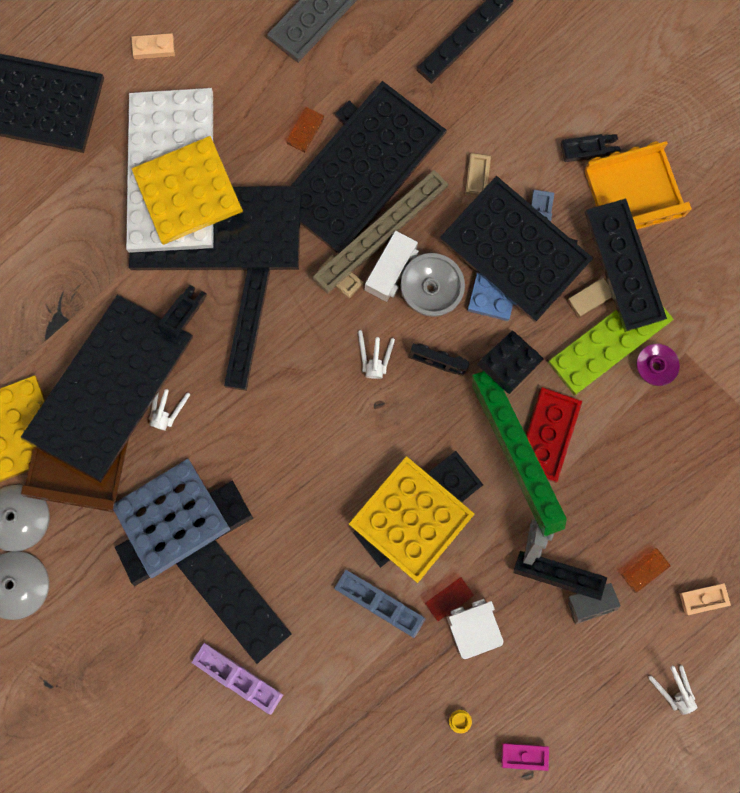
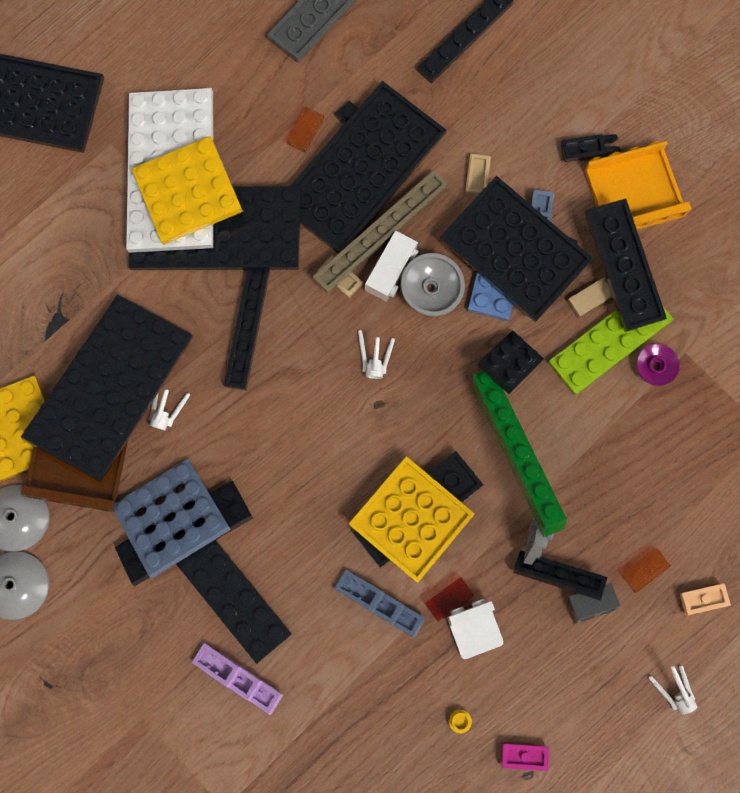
light nougat plate [132,33,175,59] -> none
black hinge [158,285,207,339] -> none
black hinge [408,343,469,376] -> none
red tile [526,387,583,483] -> none

